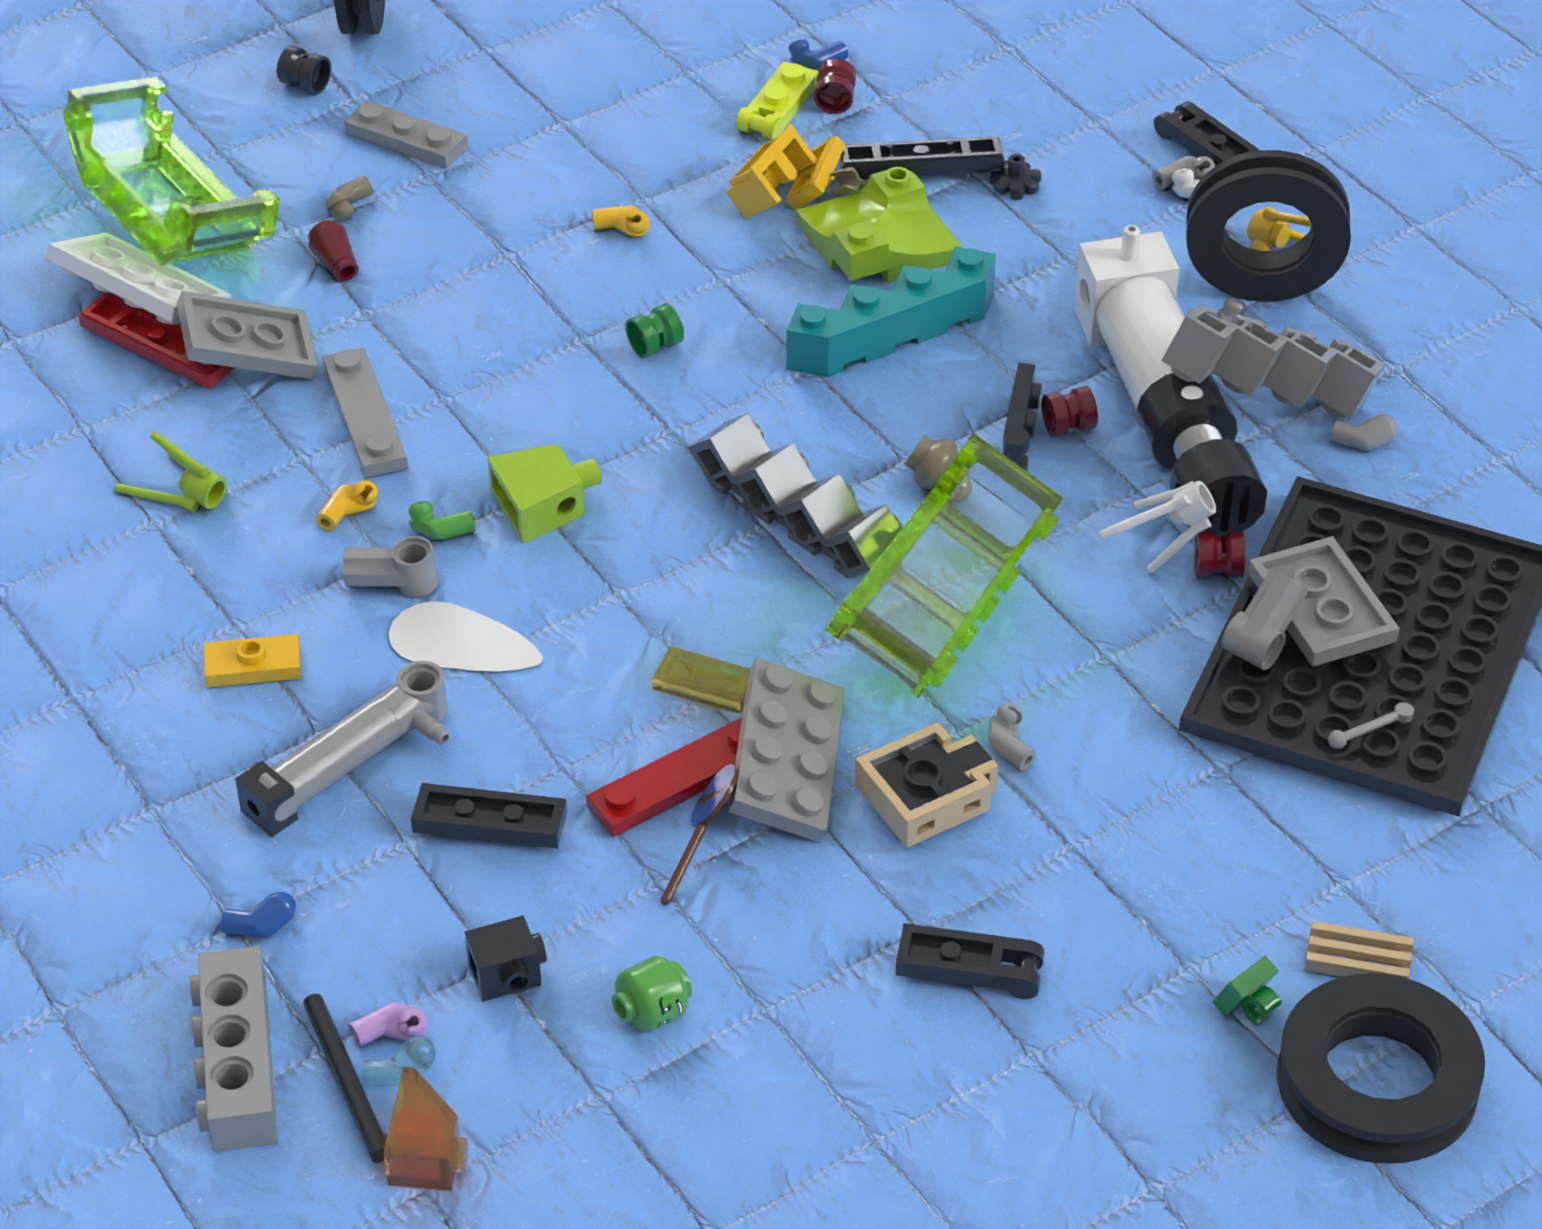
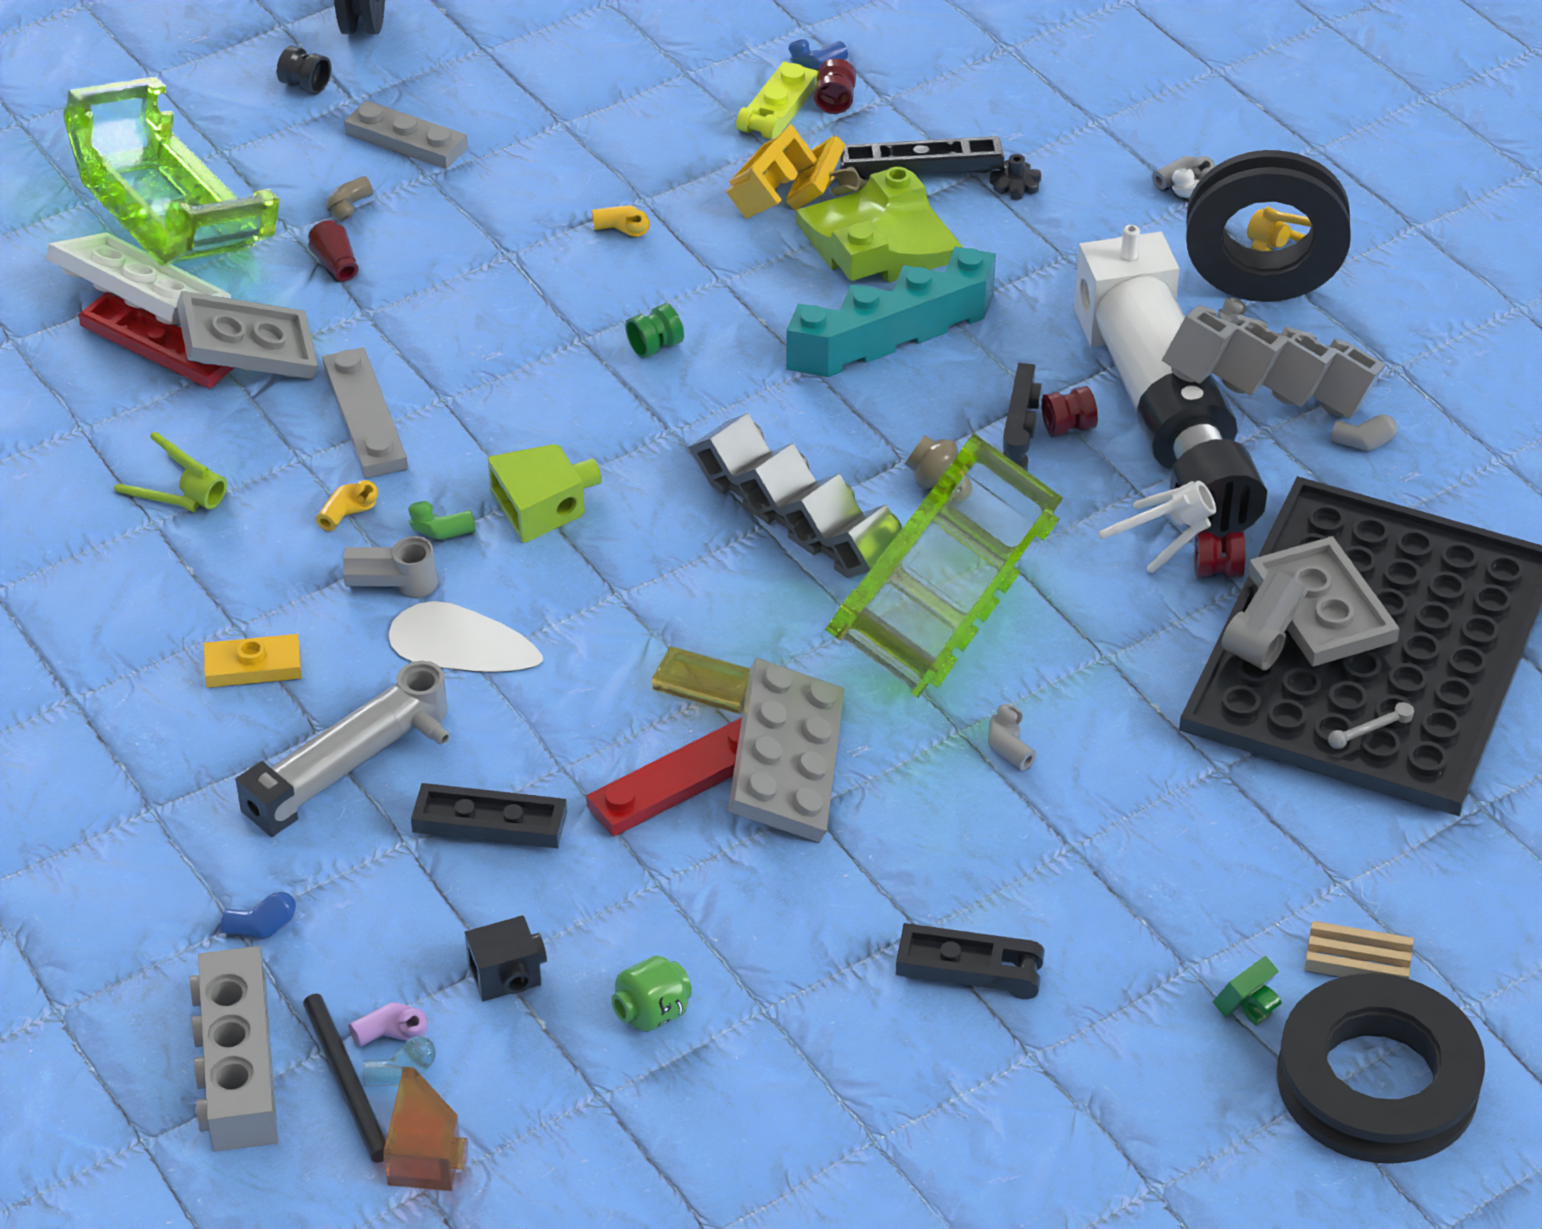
piece [661,764,739,905] -> none
piece [855,722,998,848] -> none
black plate [1153,101,1261,166] -> none

